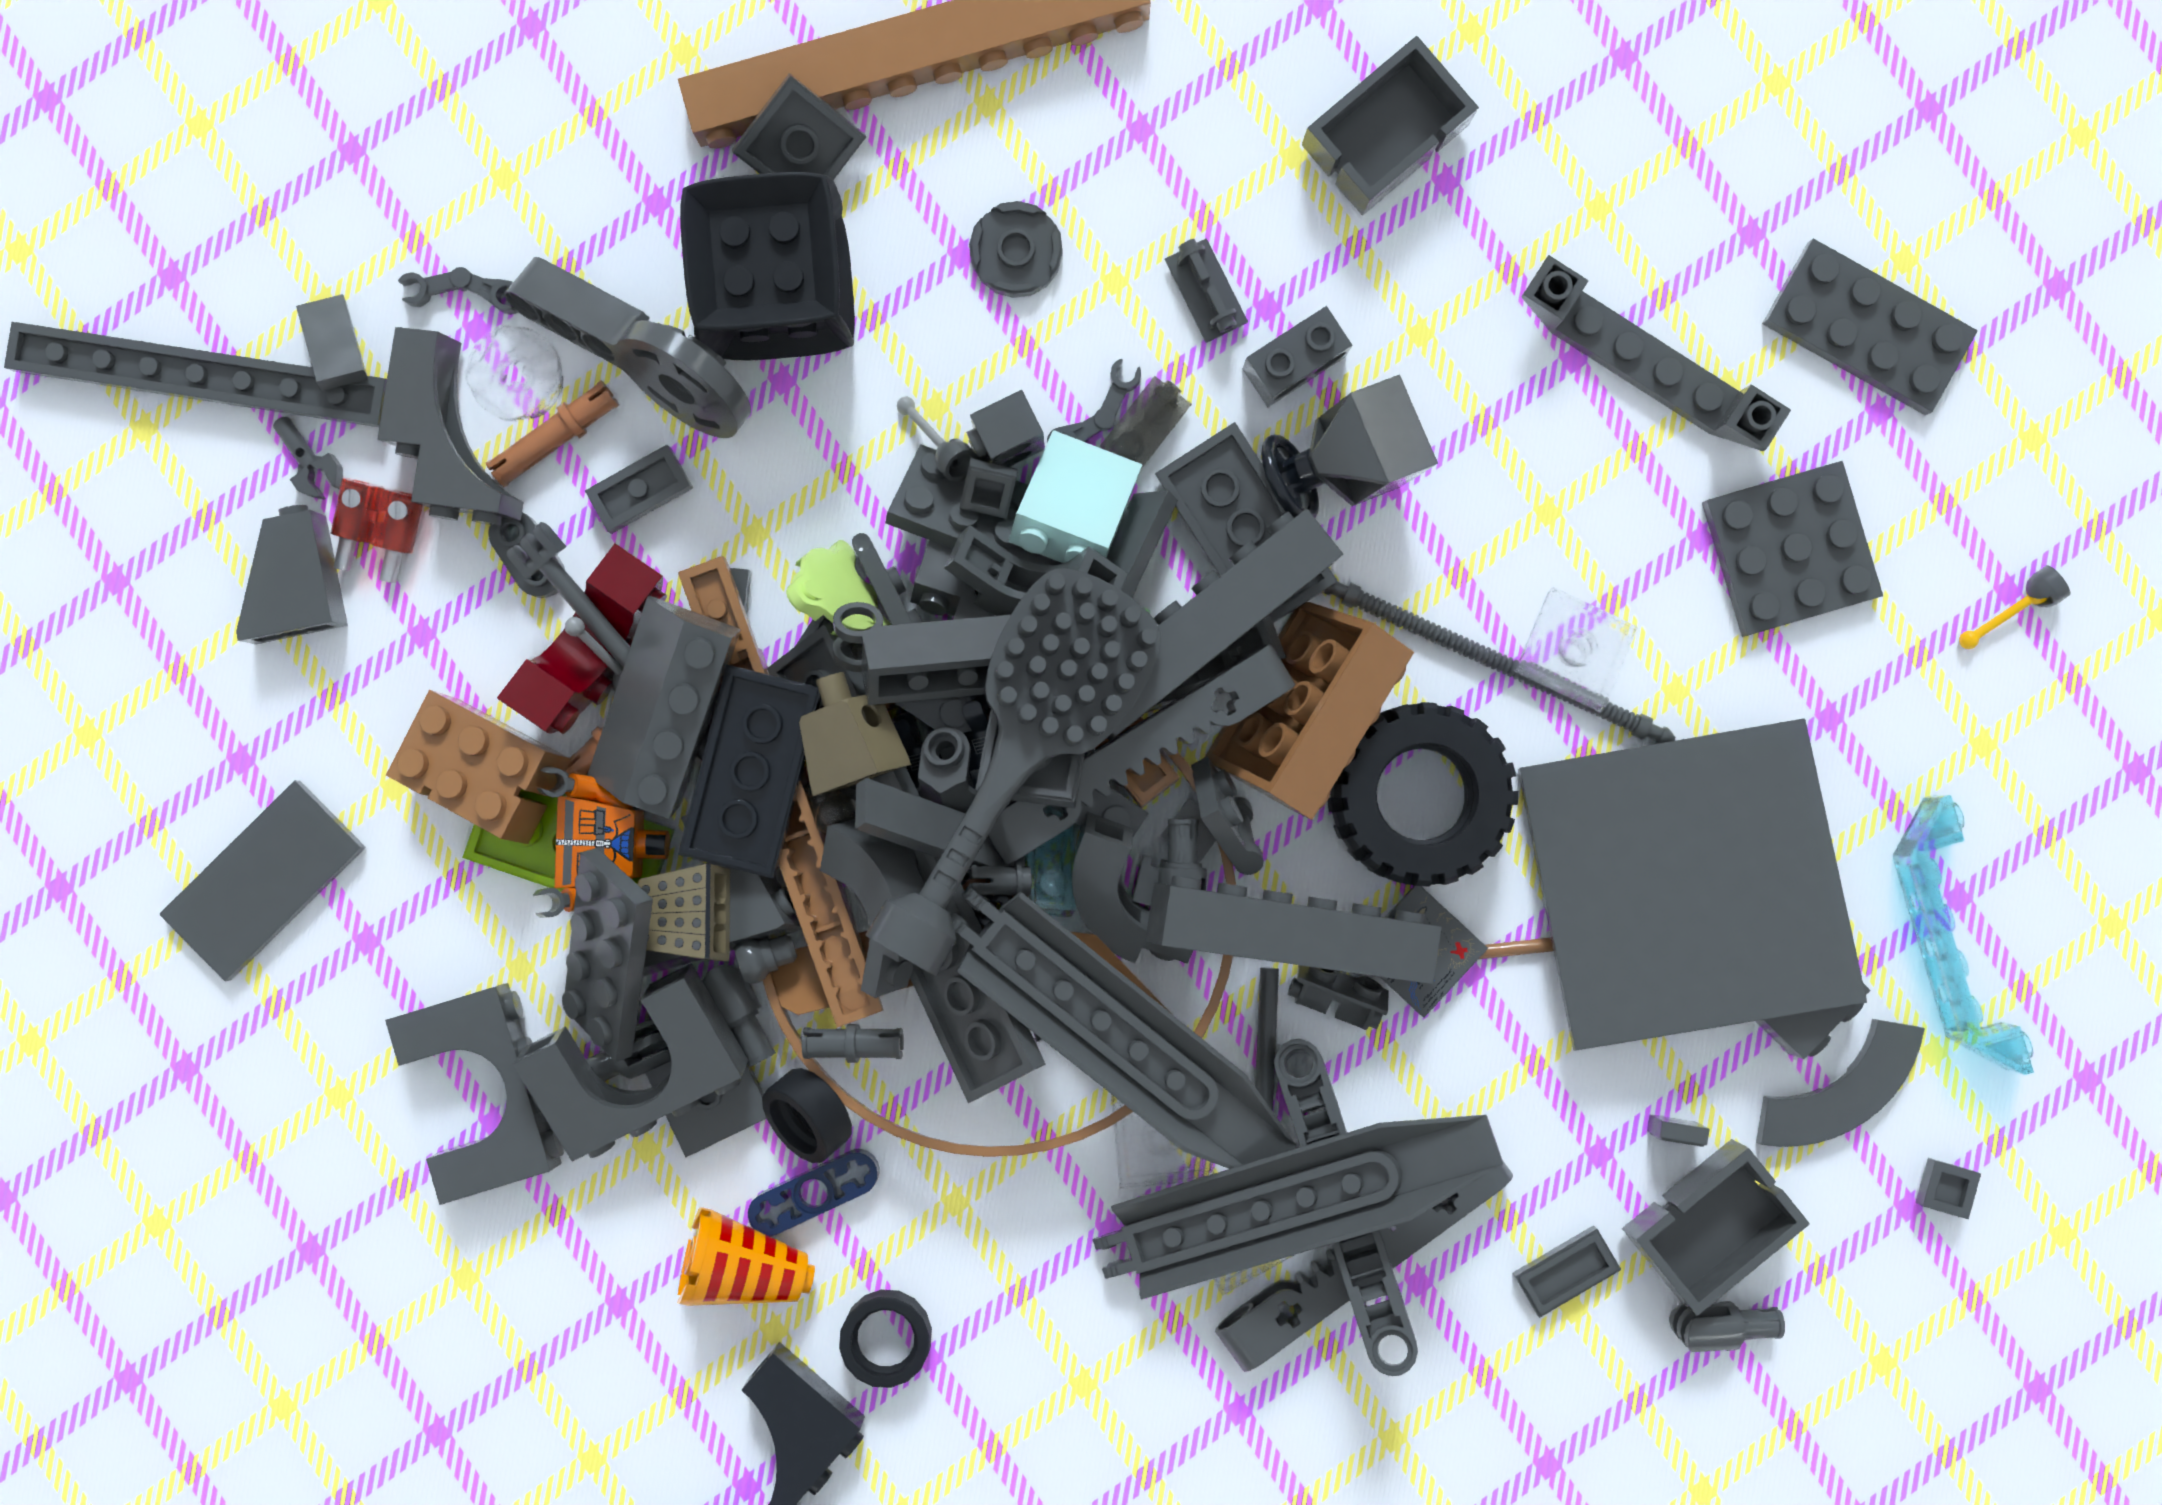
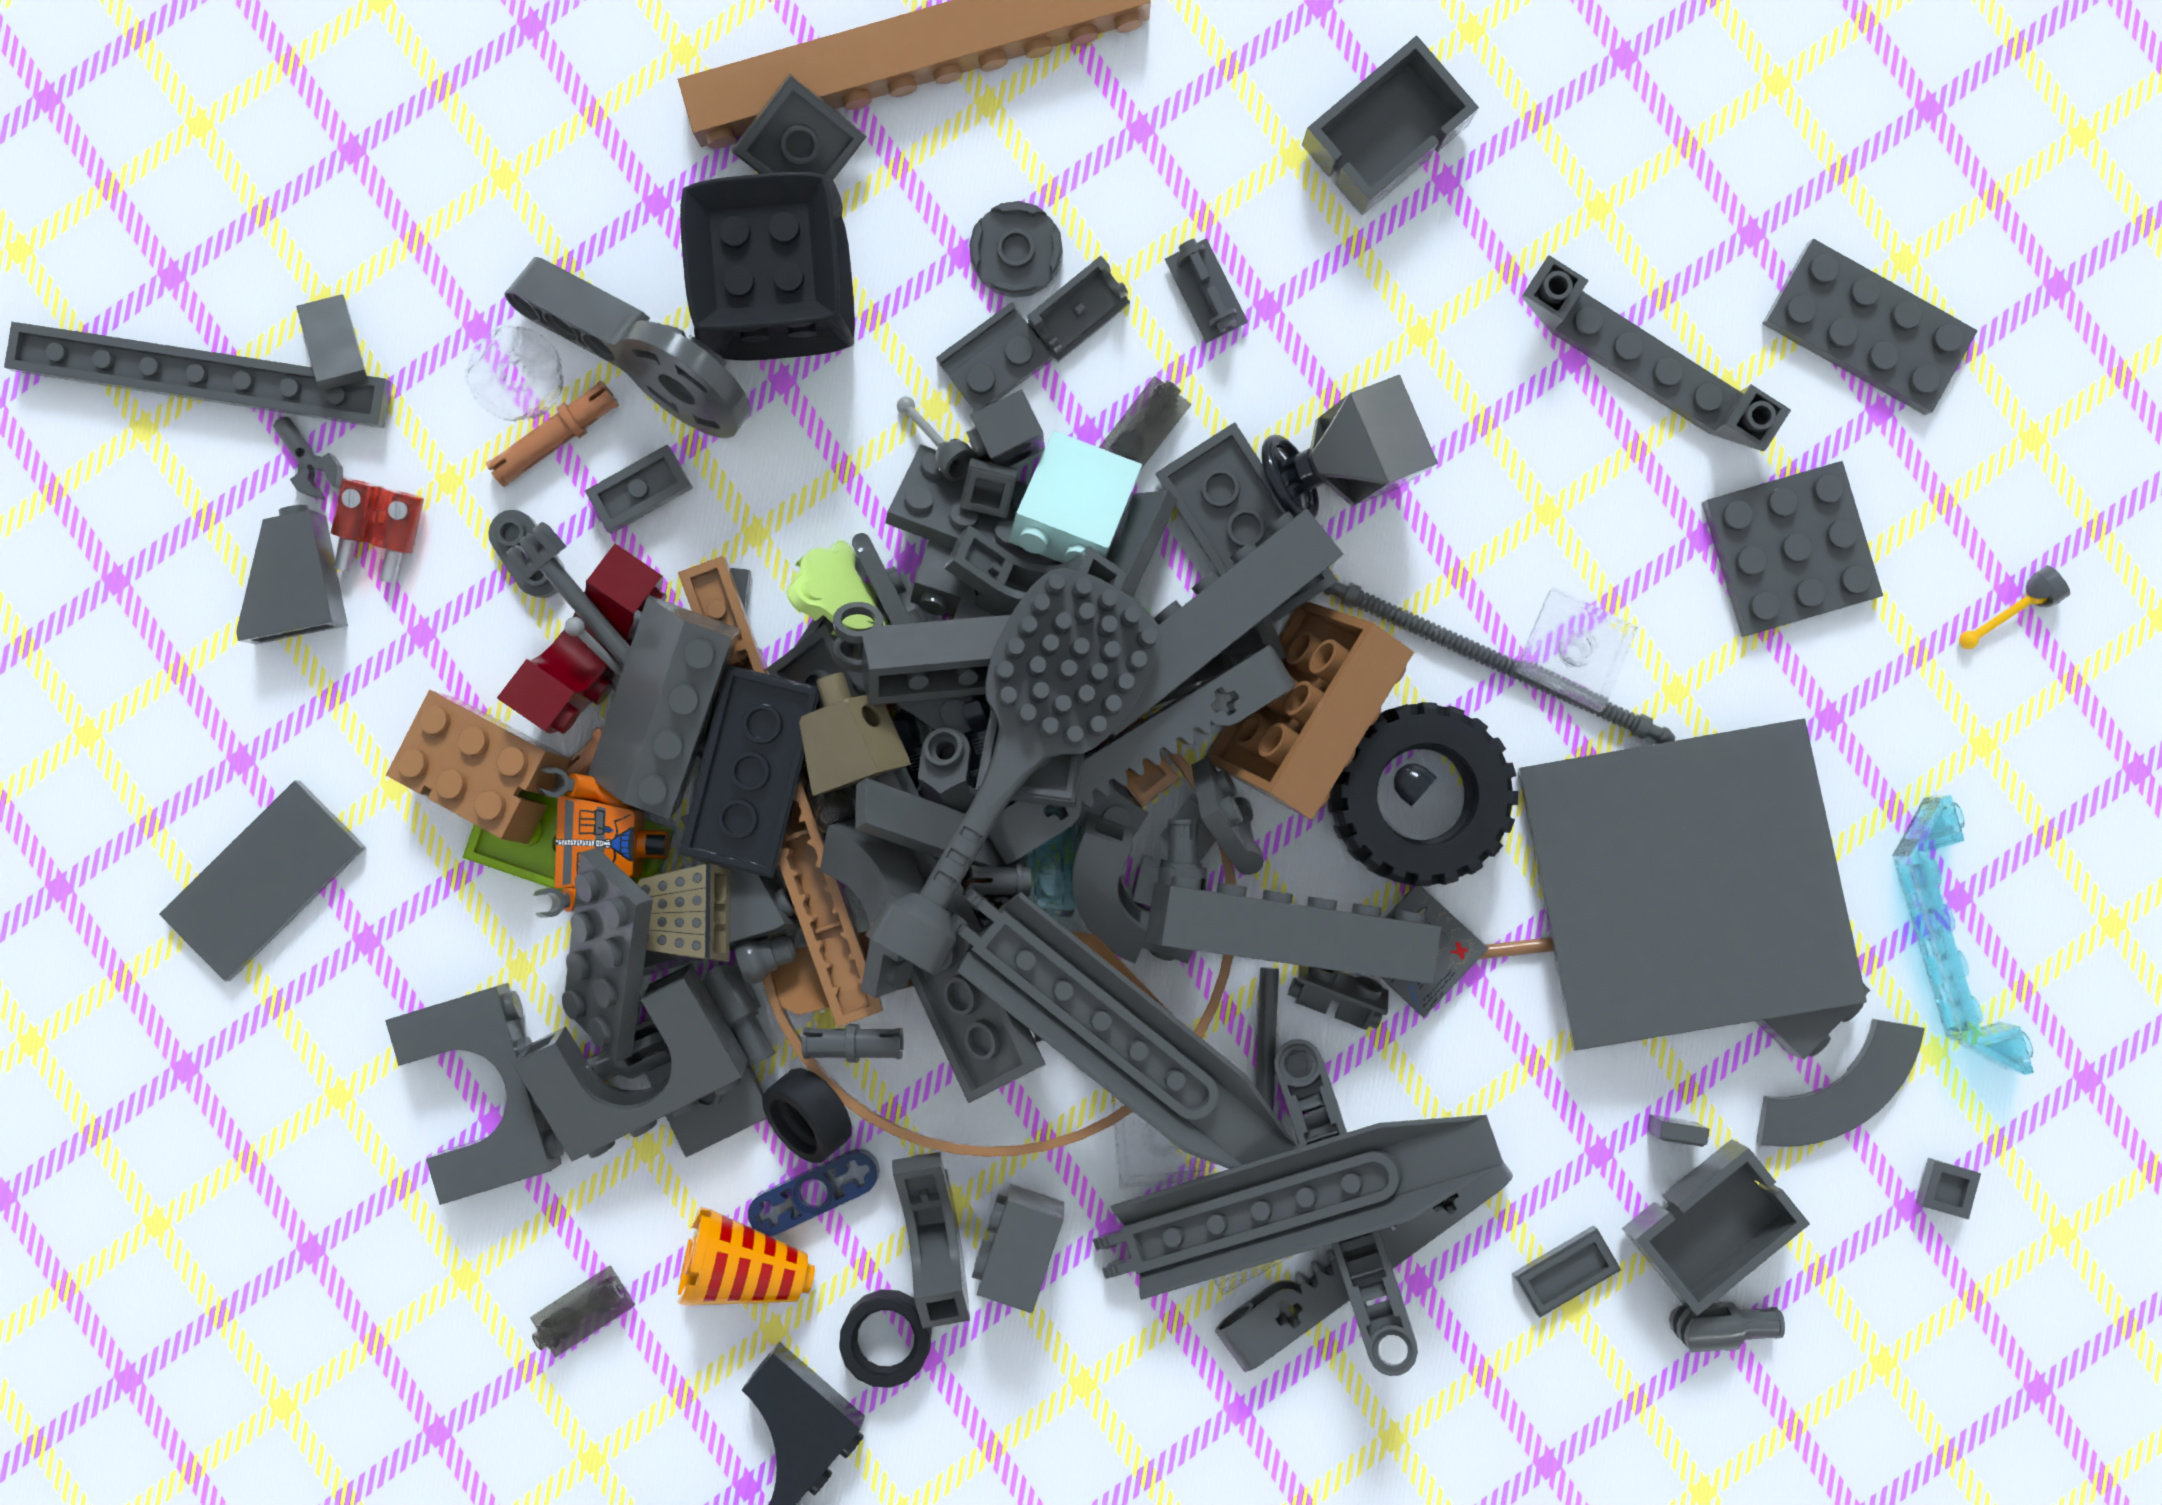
dark grey arch [377,327,524,526] -> none
dark grey piece [398,267,518,315] -> none
dark grey piece [1047,358,1141,443] -> none
dark grey brick [1242,305,1353,408] -> none
none -> clear smoke hinge [529,1264,636,1357]
none -> dark grey arch [892,1152,970,1329]
none -> dark grey plate [936,302,1052,412]
none -> dark grey brick [971,1184,1064,1314]
none -> dark grey hinge [1027,255,1130,363]
none -> black hinge [1393,763,1437,807]

